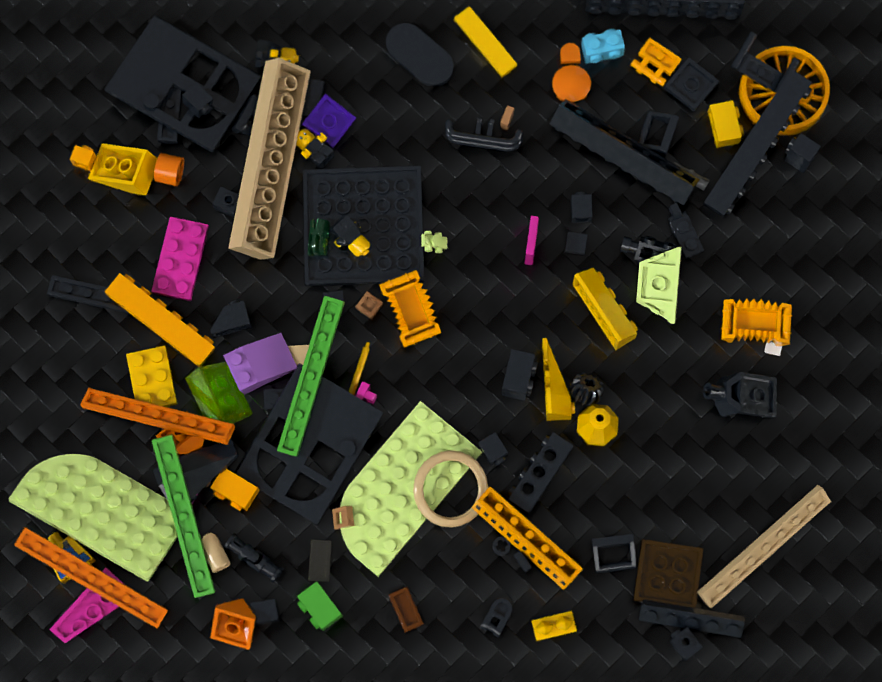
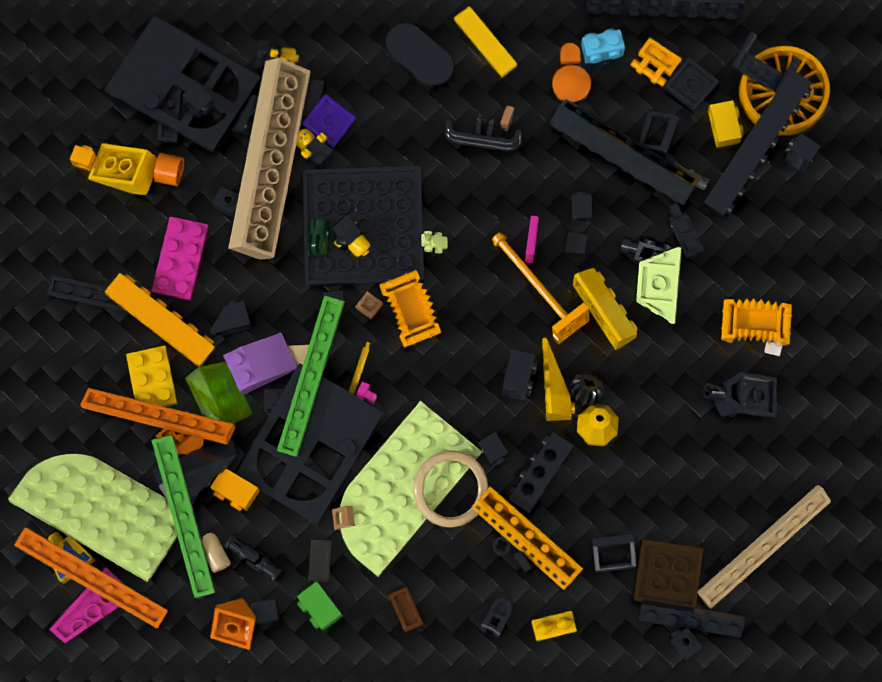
none -> light orange tile [492,232,590,345]

